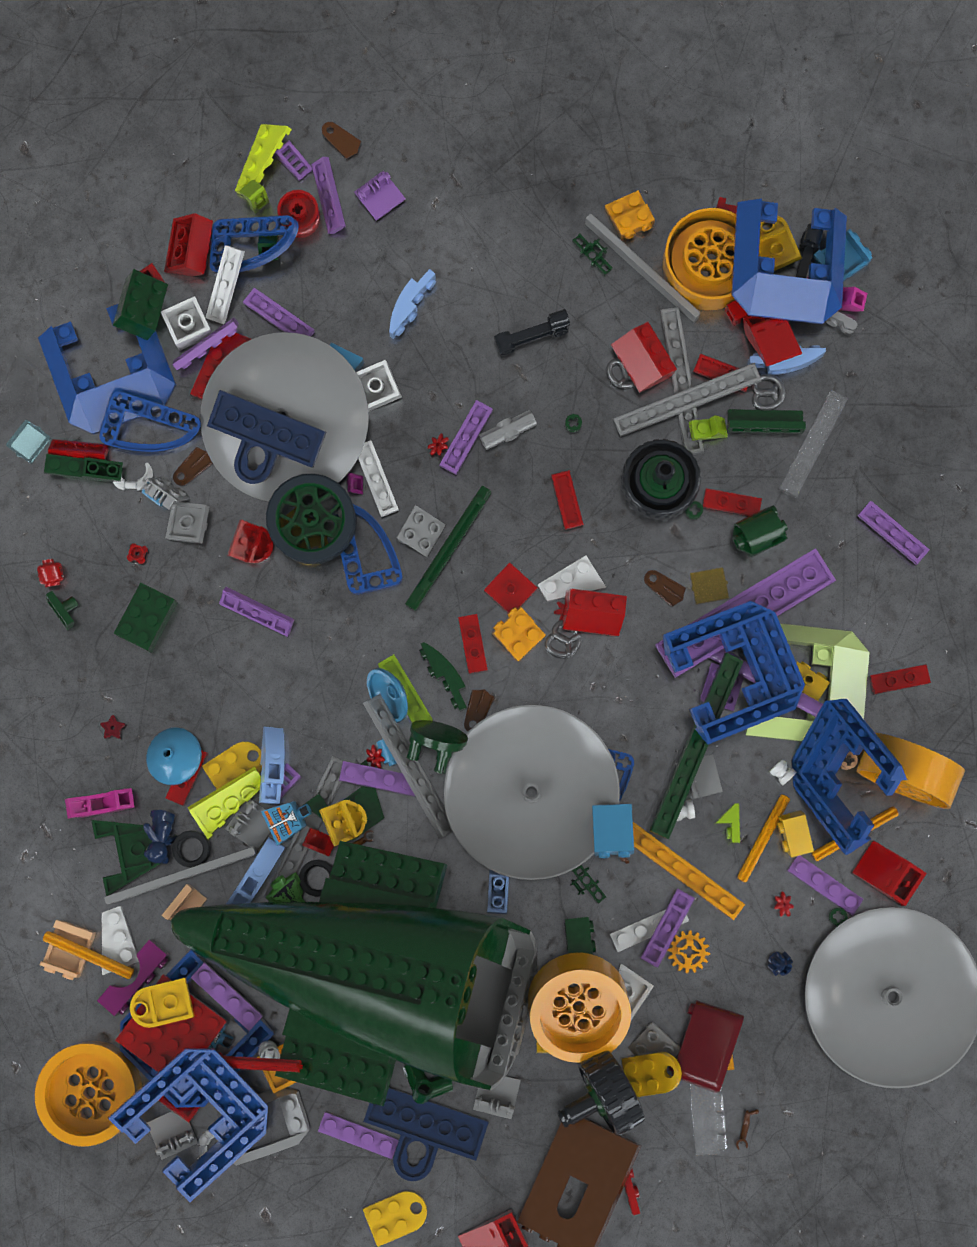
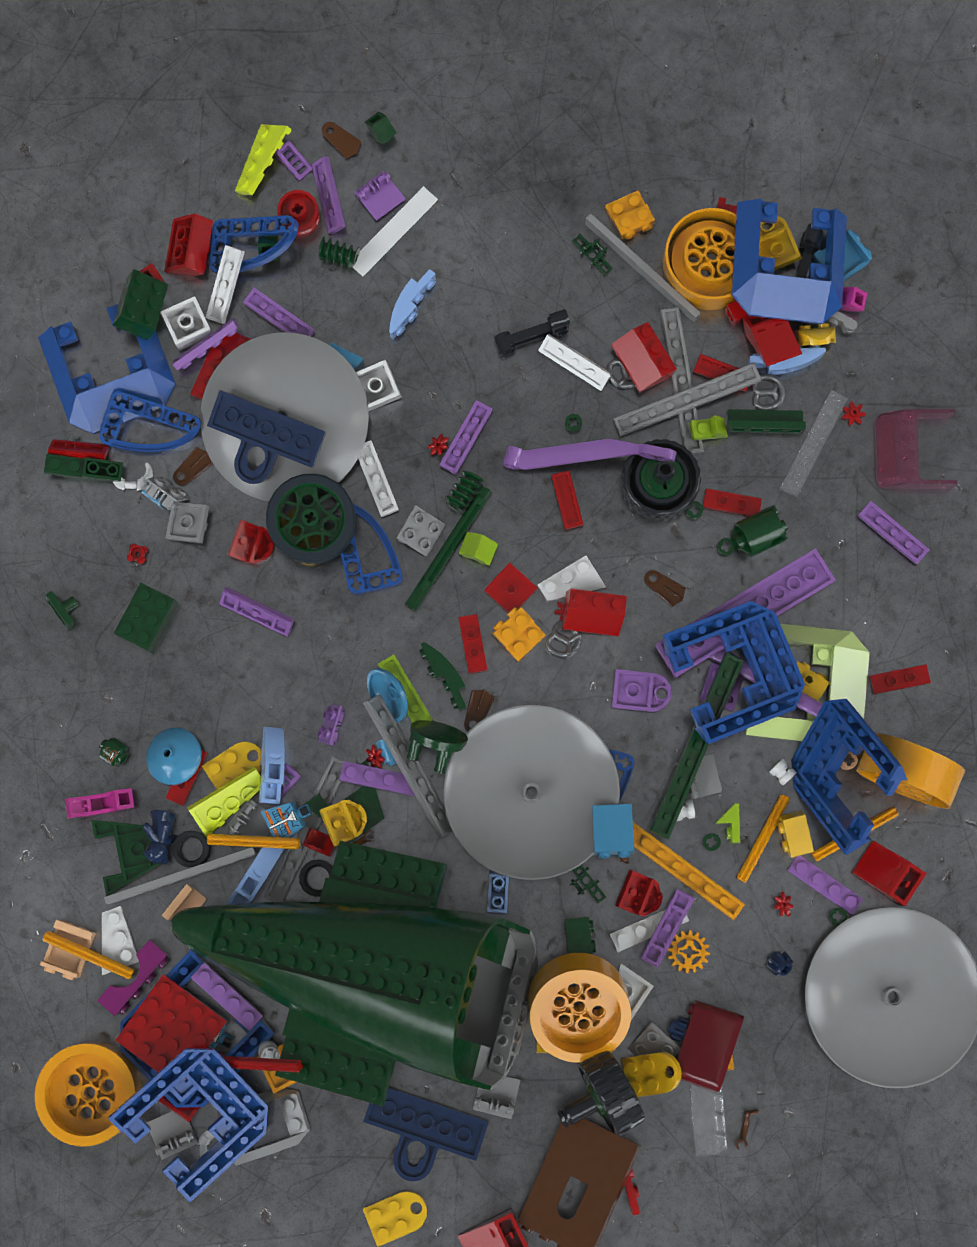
clear light blue piece [6,420,51,464] -> none
red head [37,559,64,587] -> none
dark red plate [100,715,125,739] -> none
yellow plate [130,978,194,1028] -> none
lime slope [239,180,269,214] -> none
bright green rock [265,872,305,902] -> none
medium lavender plate [318,1111,399,1159] -> none
magenta slope [346,473,363,495] -> none
dark green piece [403,1065,453,1104] -> none
light grey piece [479,410,537,450] -> none
clear yellow piece [690,567,729,604] -> none
none -> dark green head [99,737,129,766]
none -> light orange axle [207,834,300,849]
none -> medium lavender hinge [317,705,345,746]
none -> dark green piece [318,236,360,269]
none -> white sticker [353,186,438,276]
none -> dark green brick [364,111,397,145]
none -> dark green piece [445,470,484,513]
none -> lime piece [458,532,498,566]
none -> medium lavender piece [503,439,676,470]
none -> white plate [538,334,612,391]
none -> medium lavender plate [612,669,672,712]
none -> red slope [615,869,663,916]
none -> dark blue gear [668,1016,689,1042]
none -> dark green bush [703,833,721,851]
none -> dark green bush [717,538,735,556]
none -> yellow slope [794,323,836,346]
none -> red plant [842,401,866,426]
none -> clear pink windscreen [875,409,957,489]

